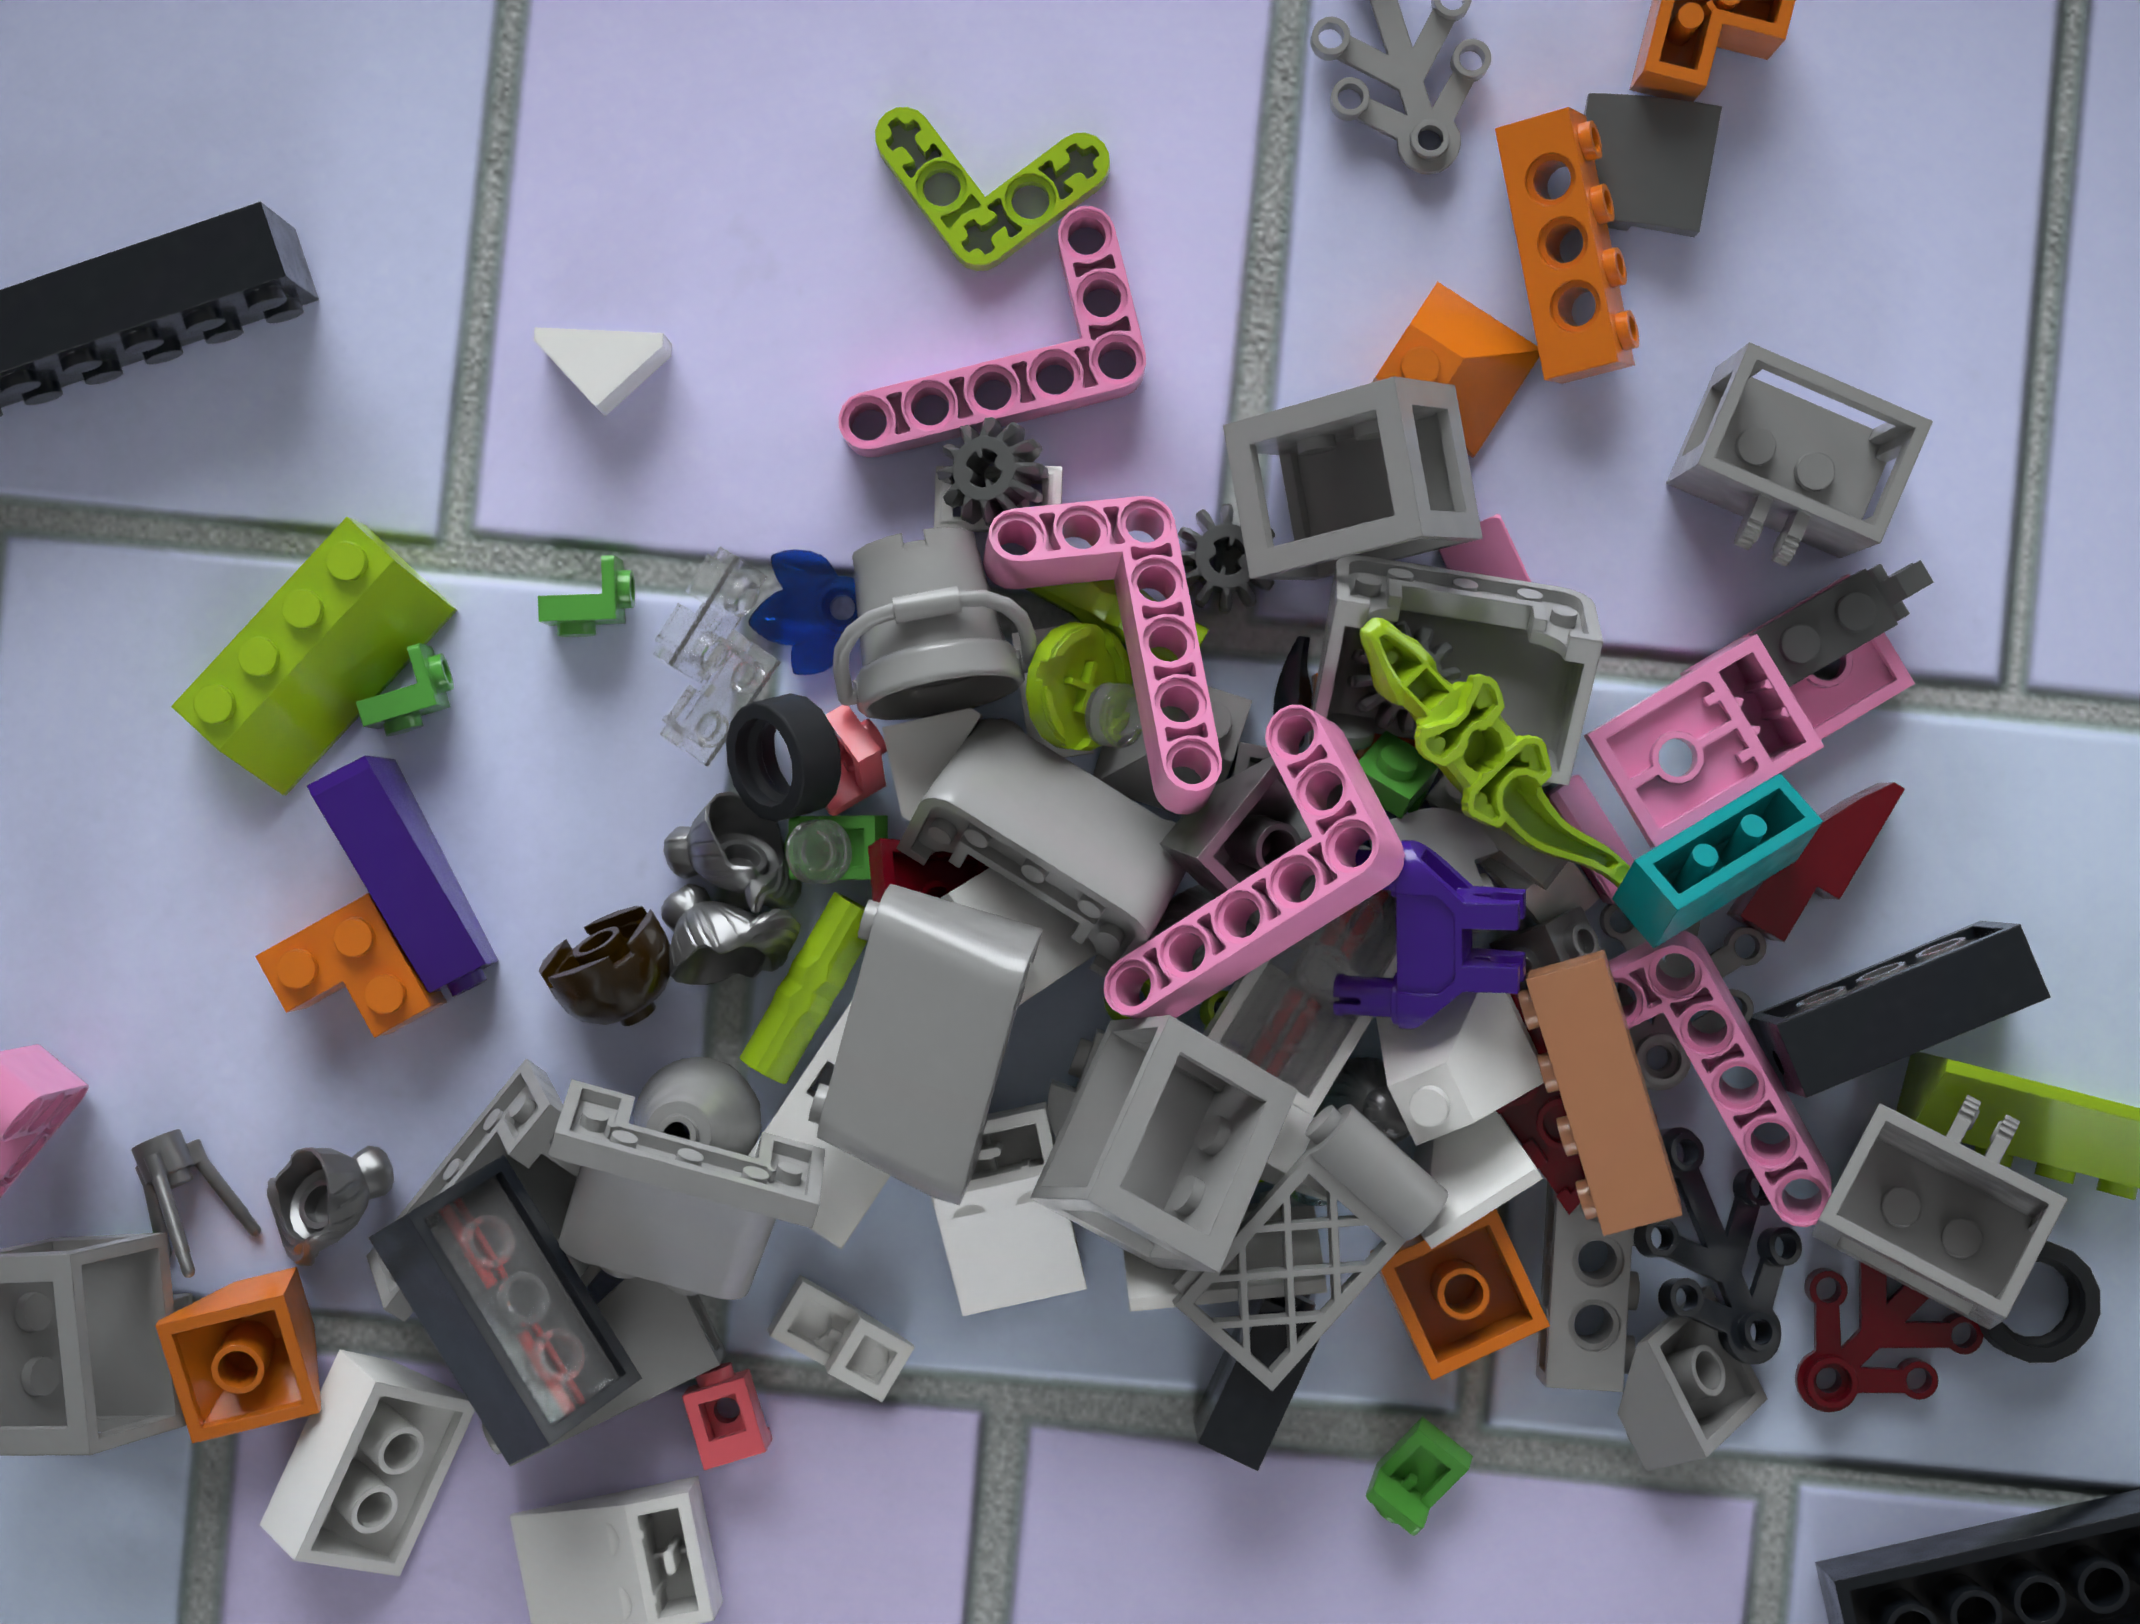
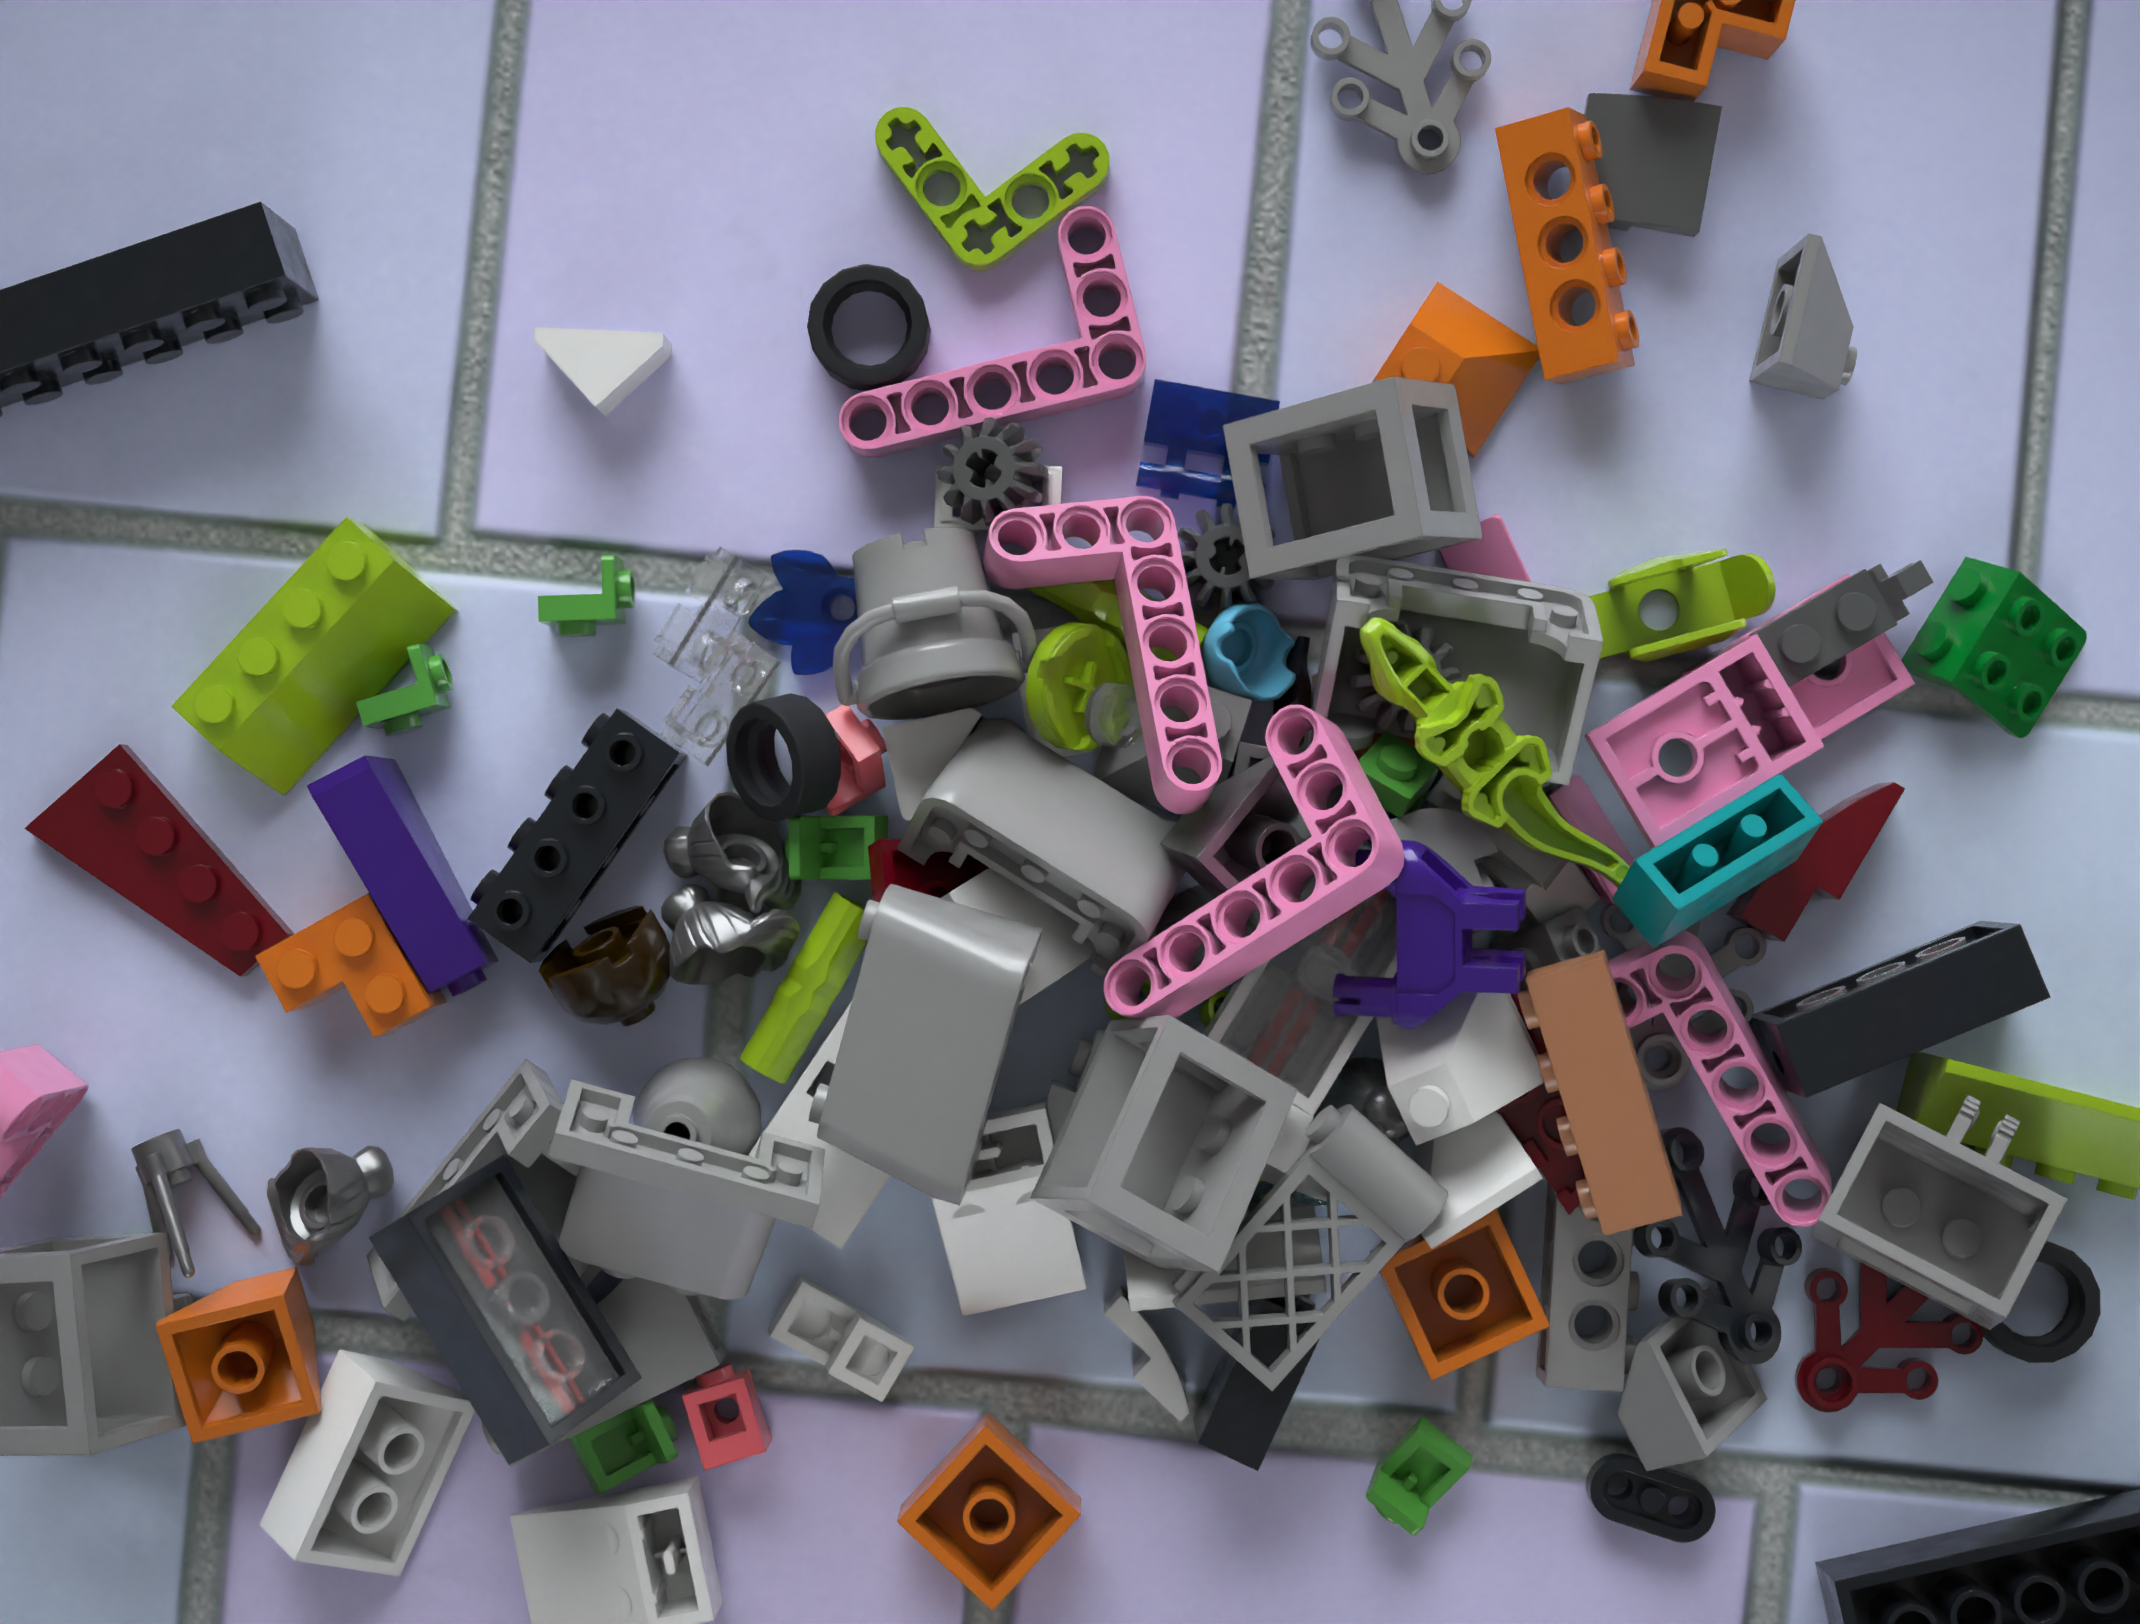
clear tile [786,820,852,884] -> none
light grey piece [1666,342,1933,566] -> none
none -> dark red wing [24,744,294,977]
none -> black brick [468,708,688,963]
none -> bright green bracket [568,1399,678,1494]
none -> black tyre [807,264,931,391]
none -> orange brick [897,1411,1081,1611]
none -> white slope [1104,1286,1189,1422]
none -> clear blue plate [1136,379,1280,510]
none -> medium azure hair [1203,603,1296,703]
none -> black plate [1586,1453,1716,1543]
none -> lime piece [1588,549,1776,662]
none -> light grey slope [1749,233,1857,399]
none -> green bracket [1901,557,2087,738]

